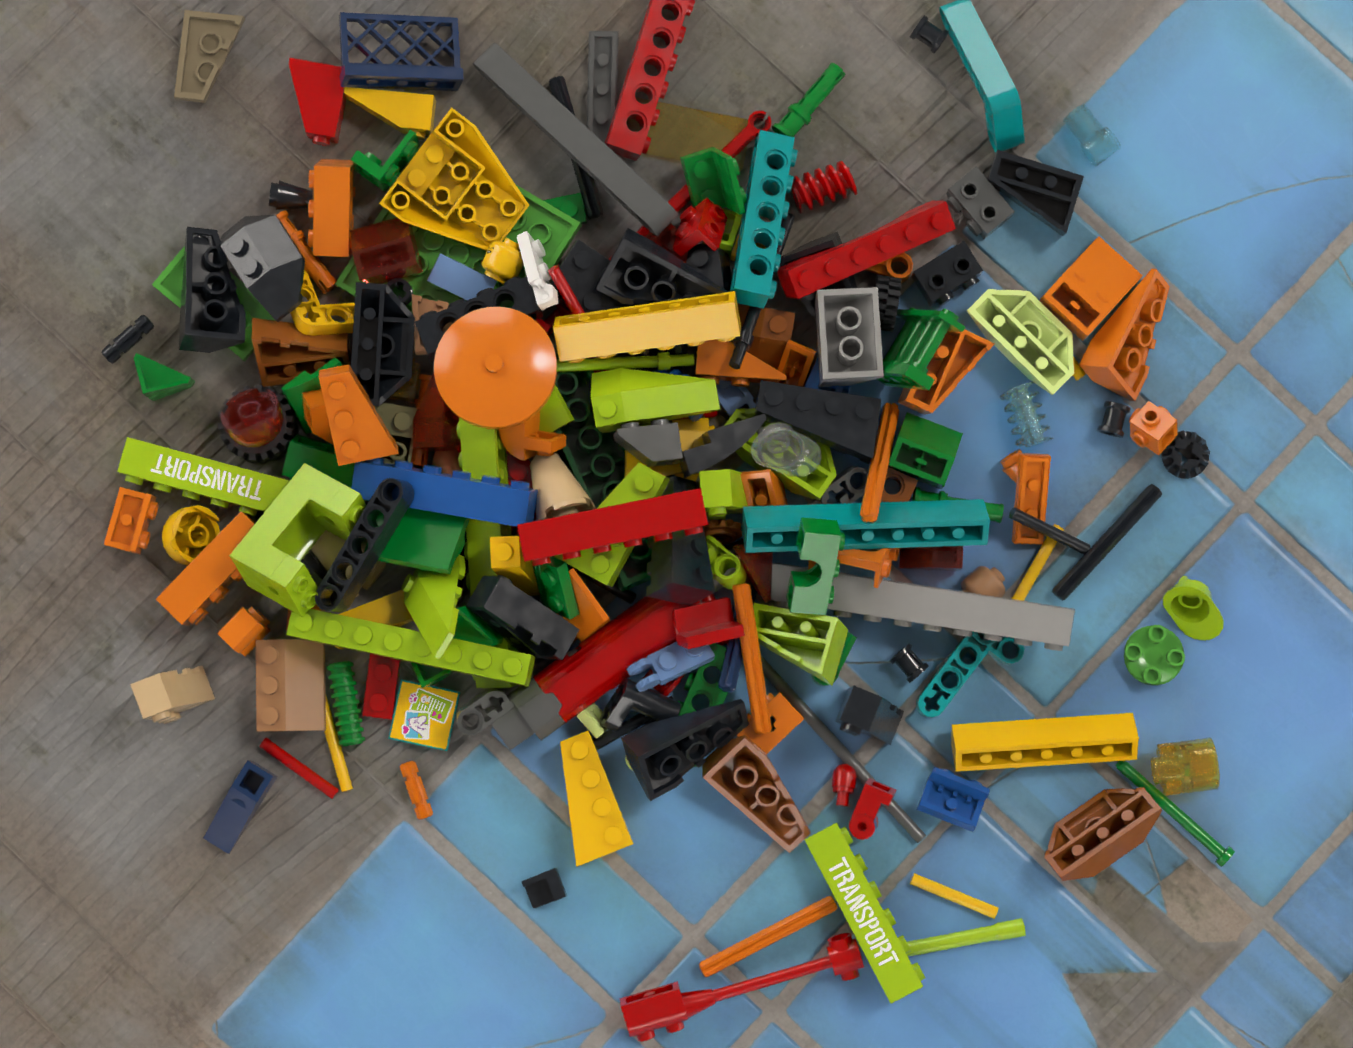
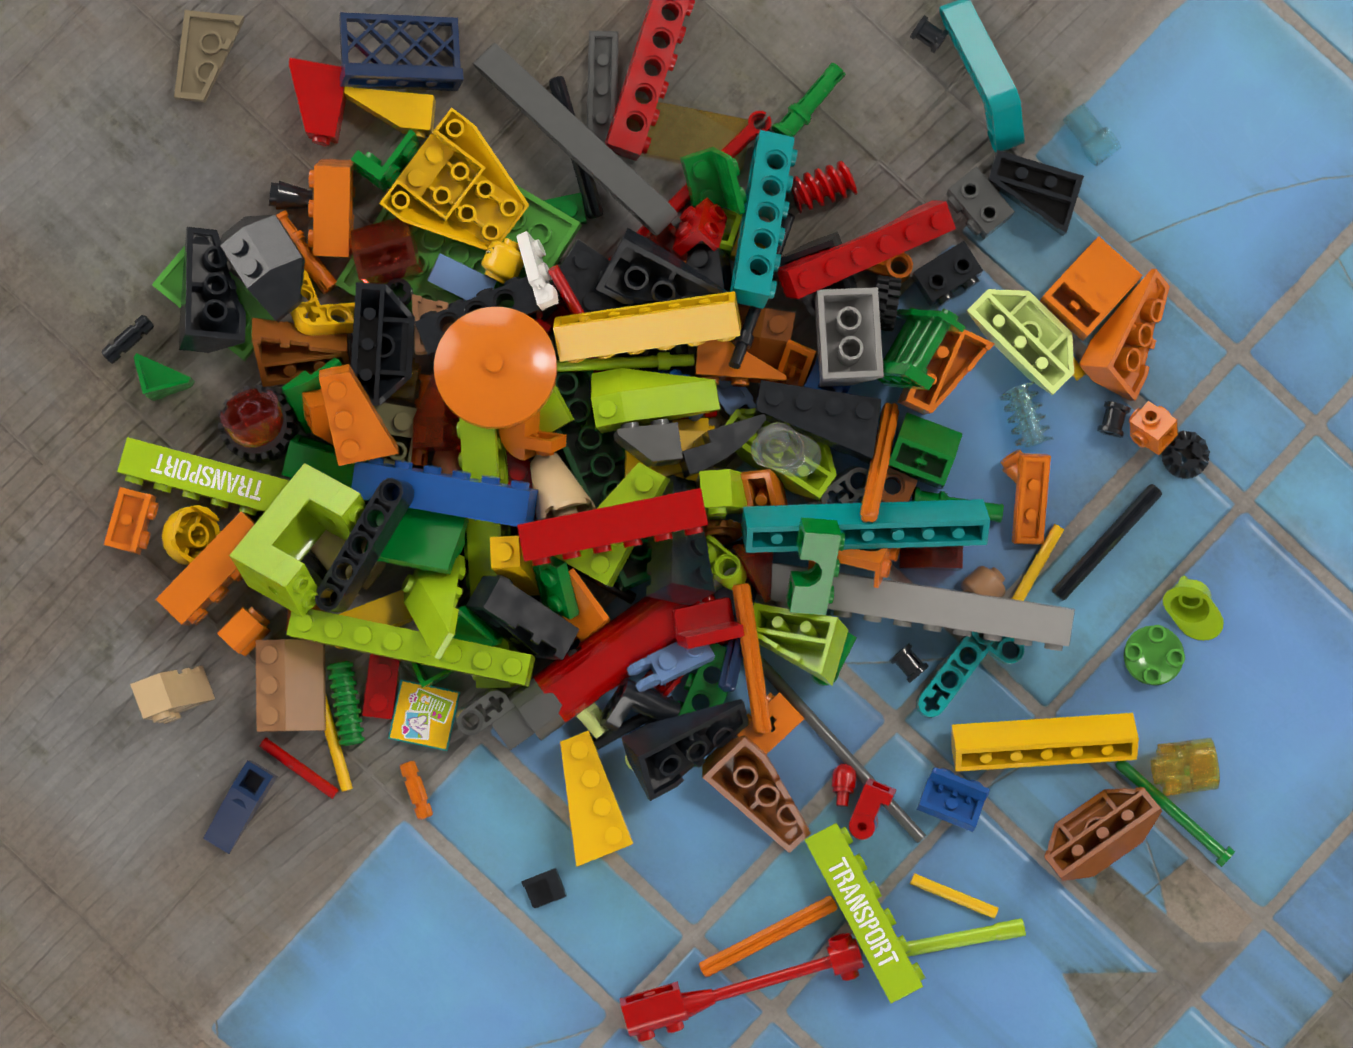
black wedge [835,685,904,745] -> none
black bar [1009,507,1090,555] -> none

